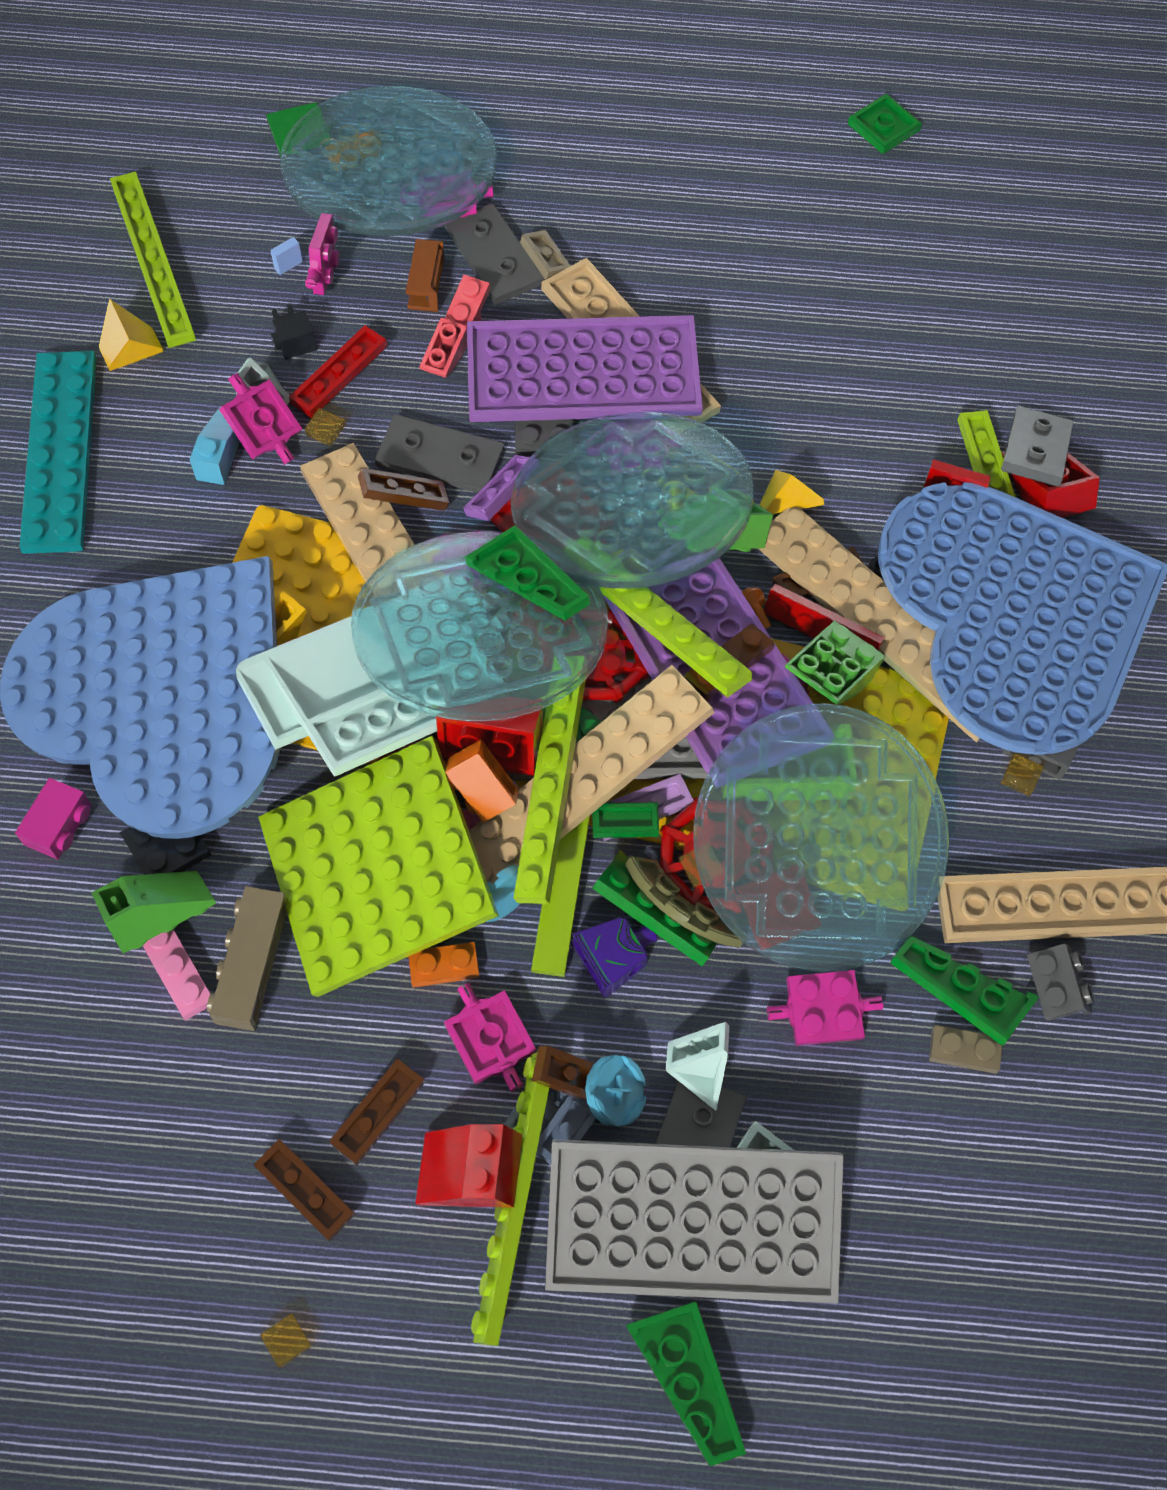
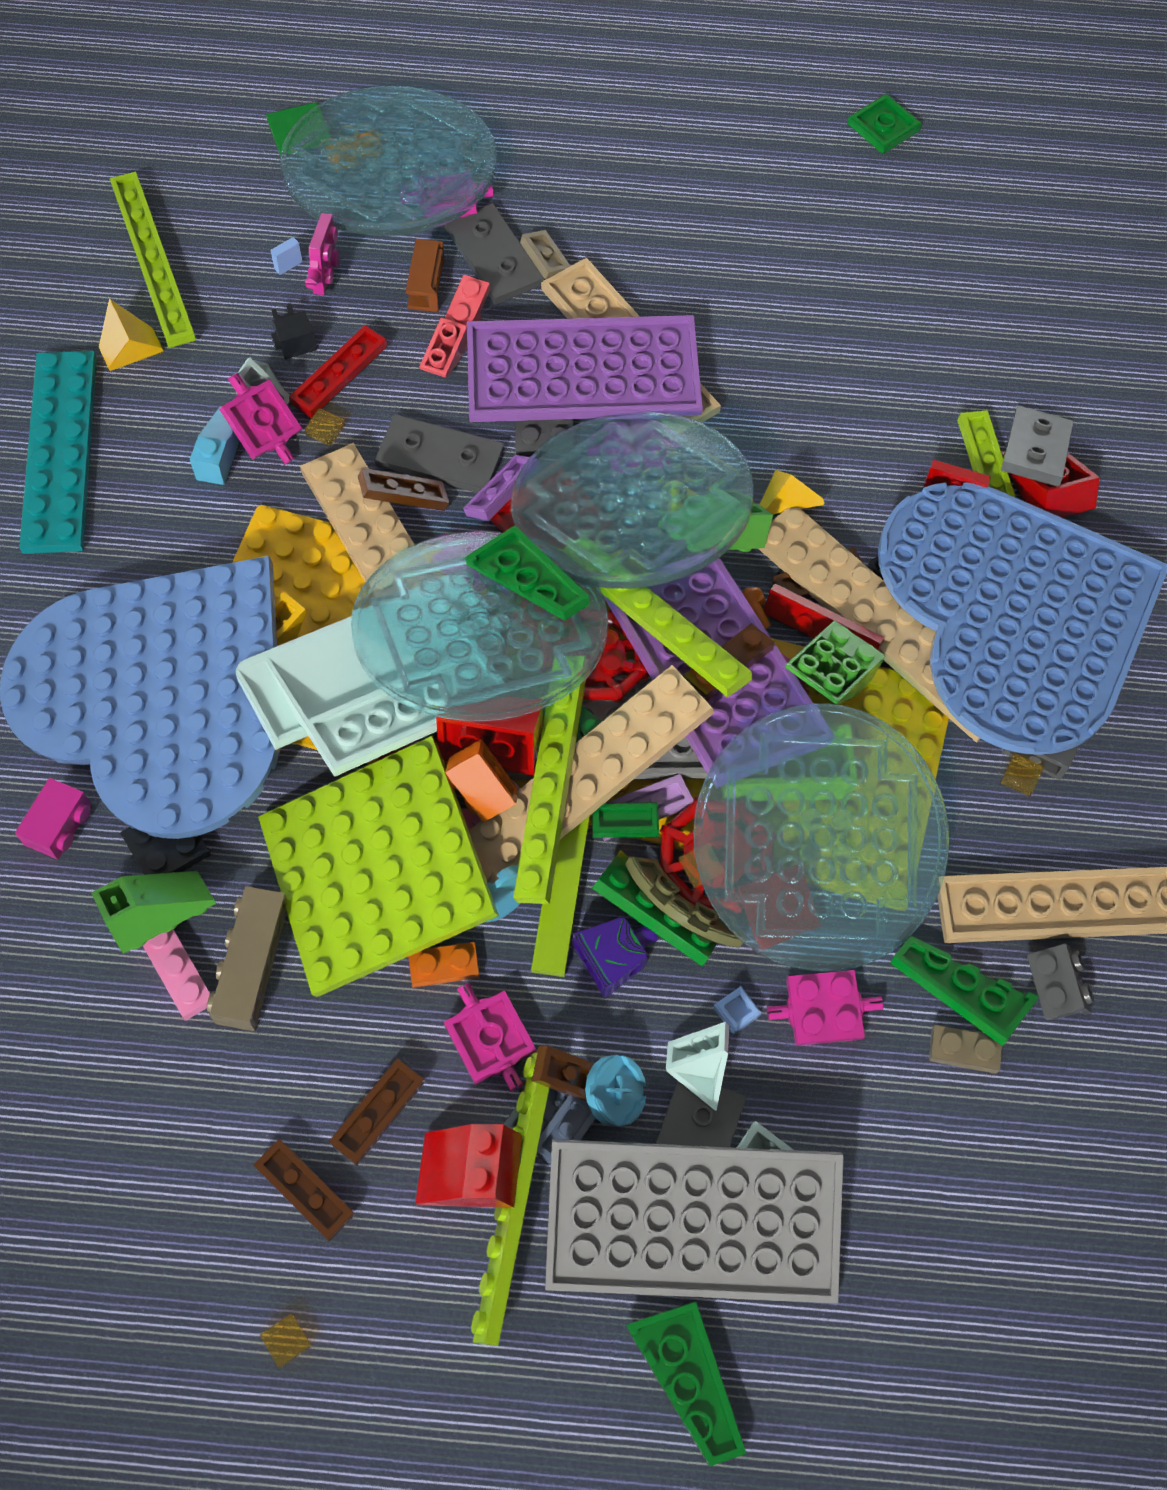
none -> light blue tile [713,986,761,1035]

